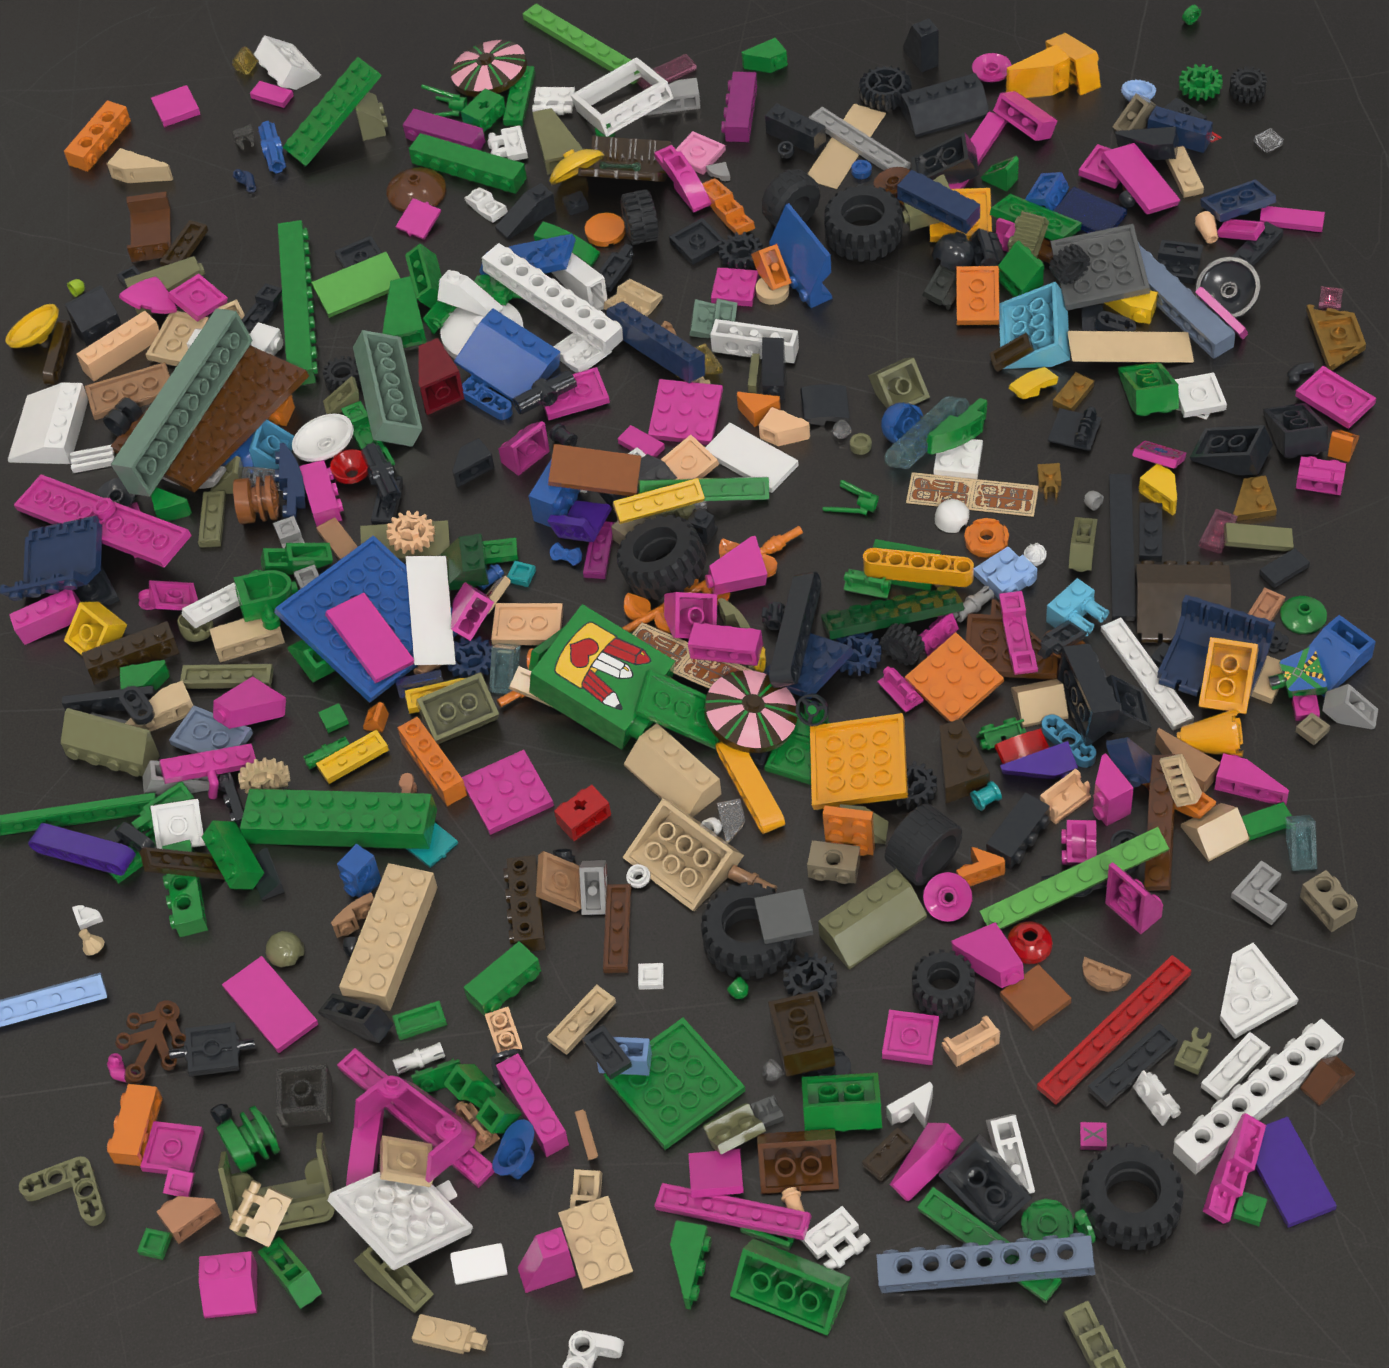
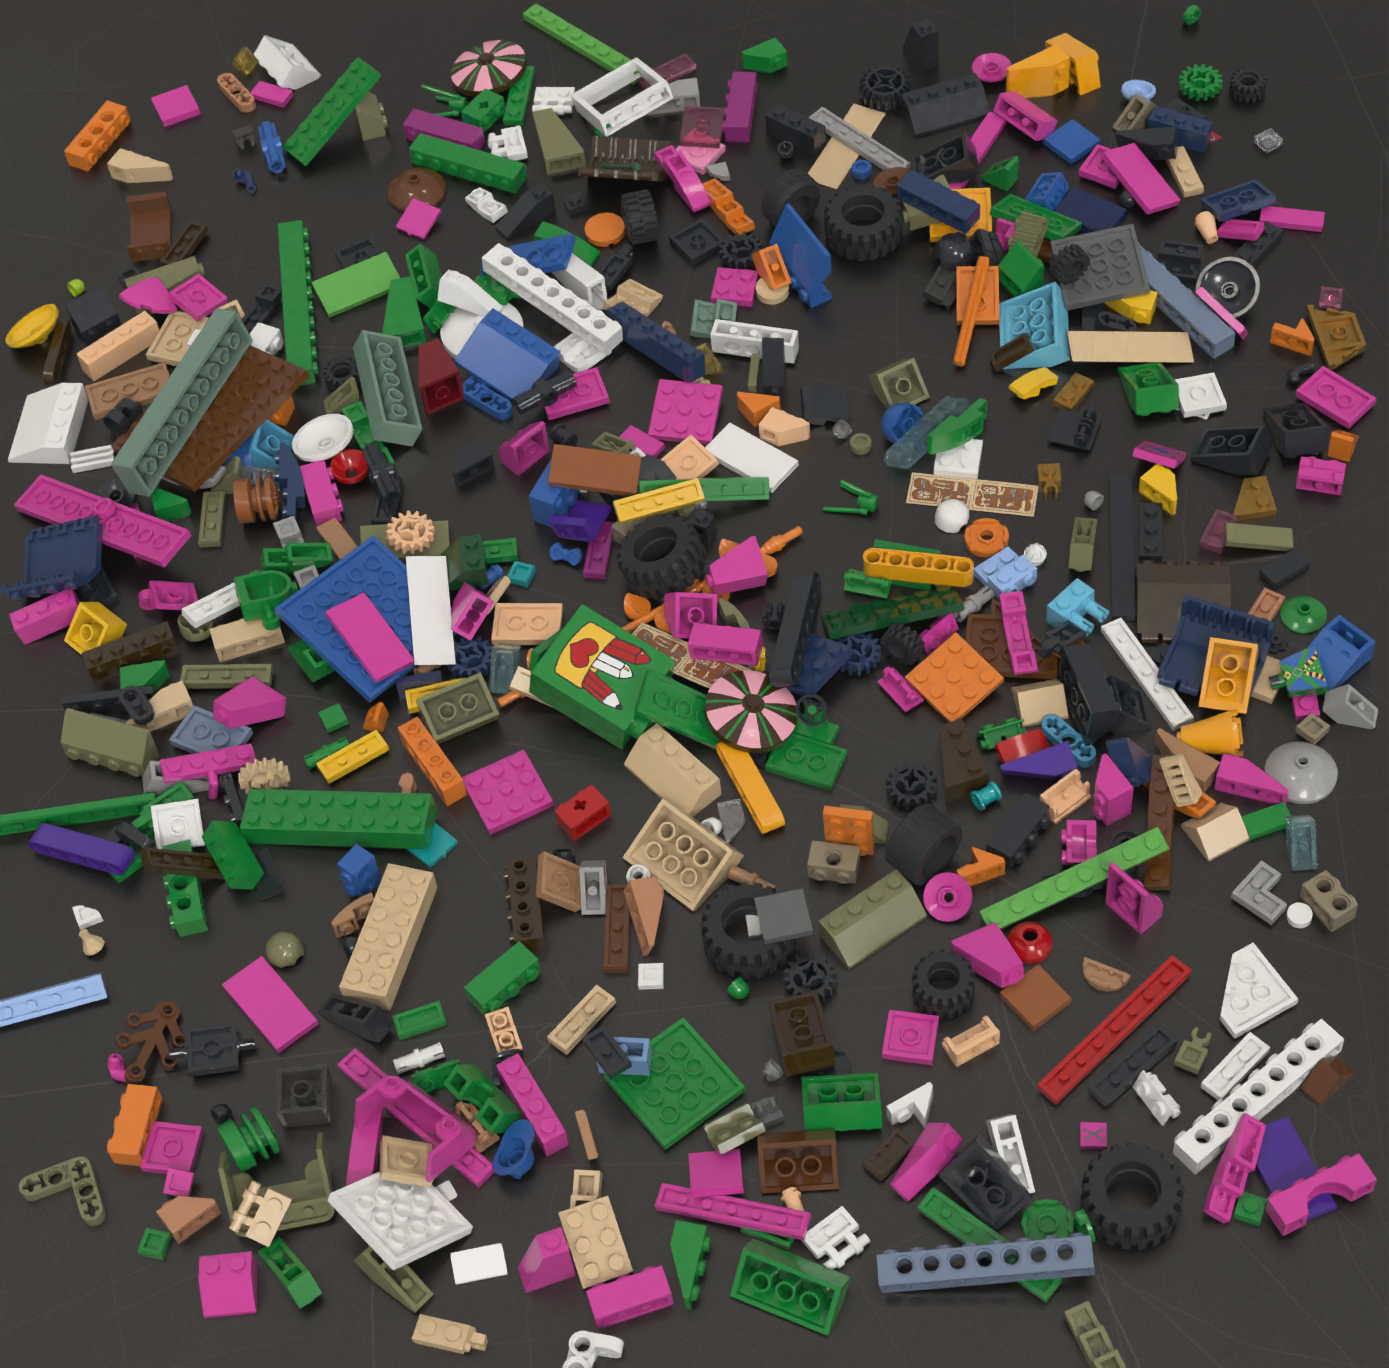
yellow dish [549,149,604,185] -> none
light orange plate [810,713,908,810] -> none
none -> nougat beam [217,73,256,112]
none -> dark pink brick [586,1265,674,1329]
none -> olive tile [591,432,636,454]
none -> nougat slope [623,876,664,956]
none -> clear pink tile [680,106,724,149]
none -> white tile [746,915,763,940]
none -> orange axle [953,256,989,367]
none -> blue tile [1043,119,1101,164]
none -> light grey dish [1264,742,1338,804]
none -> dark pink arch [1265,1153,1377,1236]
none -> orange slope [1270,318,1315,356]
none -> white tile [1286,903,1313,928]

